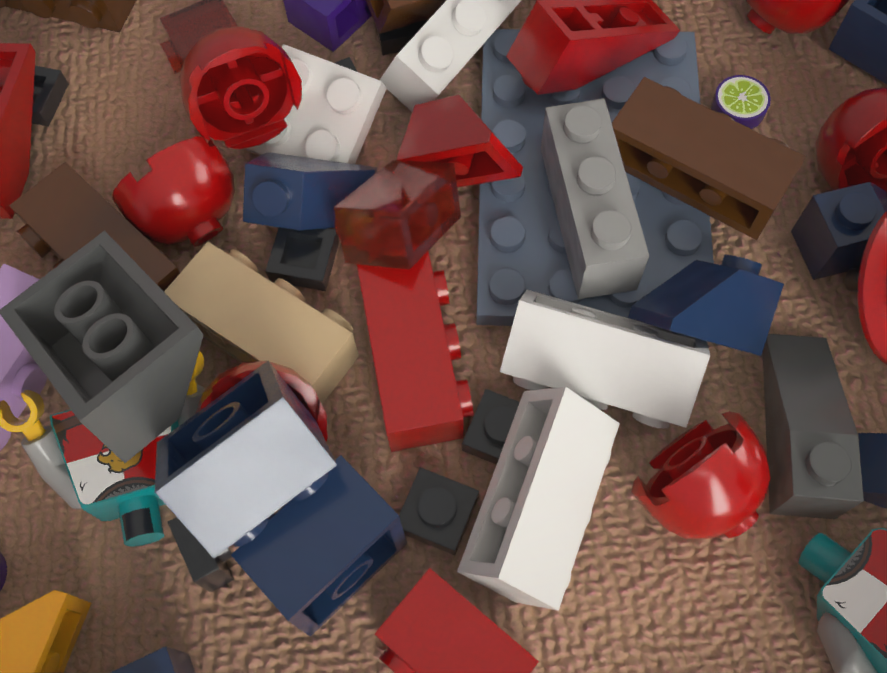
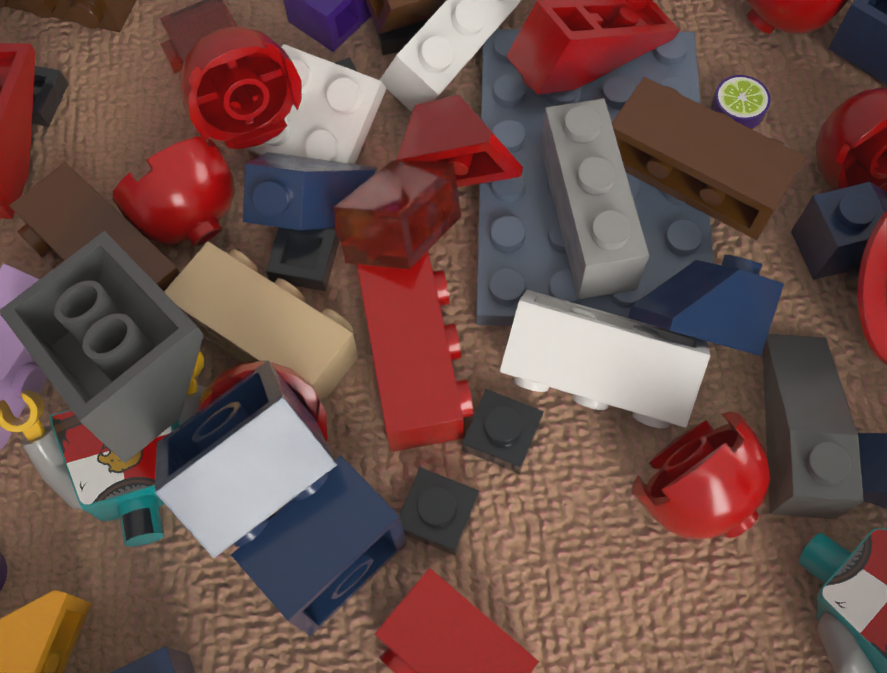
black plate [168,517,234,592] -> none
white brick [457,387,620,610] -> none

